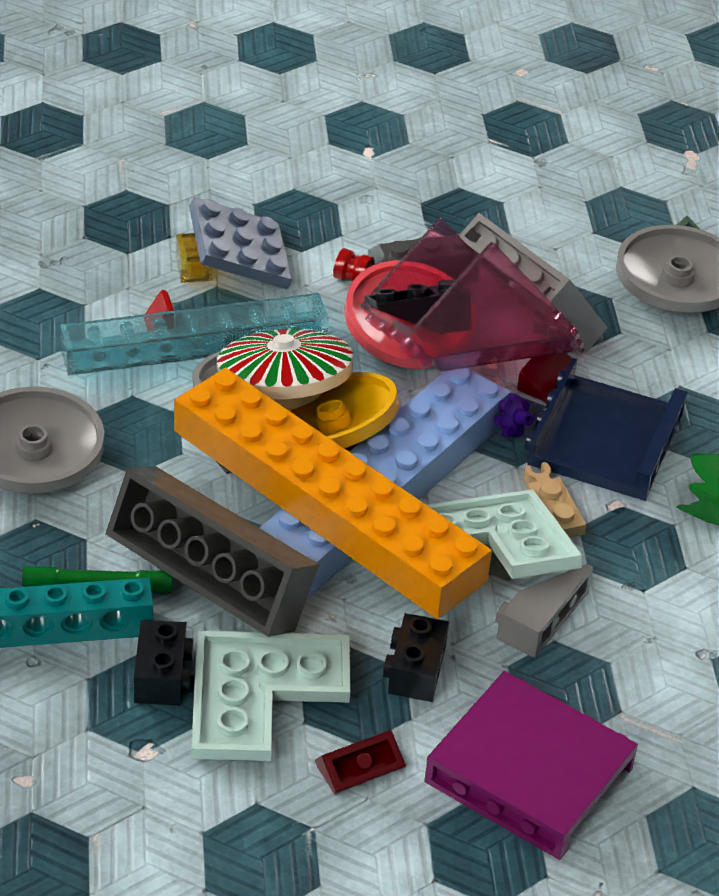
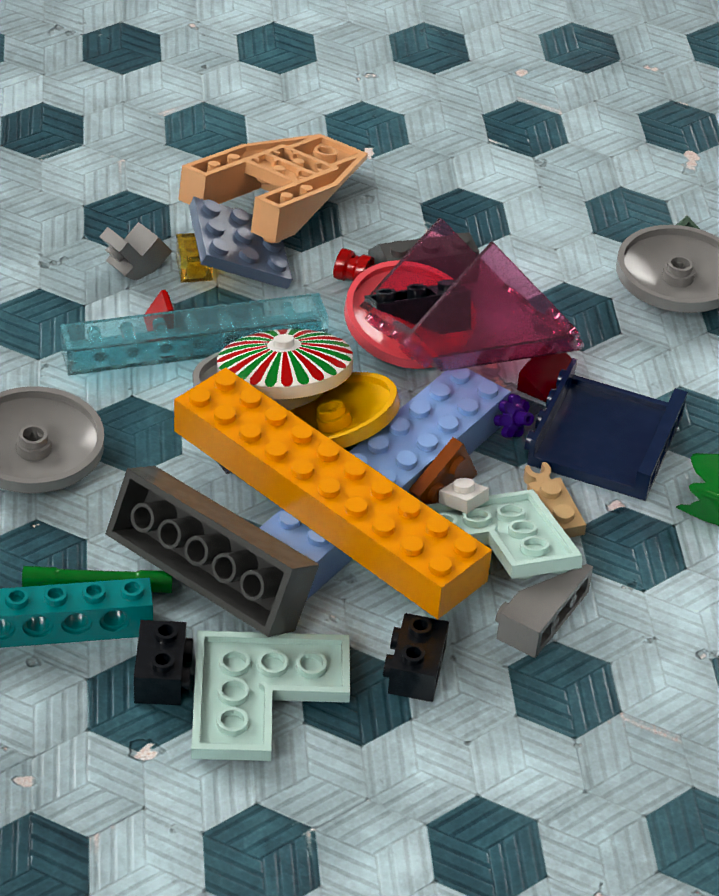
dark red slope [315,730,406,794] -> none
magenta panel [424,671,638,860] -> none
light grey window [458,213,608,352] -> none
none -> light grey brick [99,222,172,280]
none -> light nougat wedge [179,134,368,243]
none -> dark orange wing [409,437,478,505]
none -> white plate [439,478,489,513]

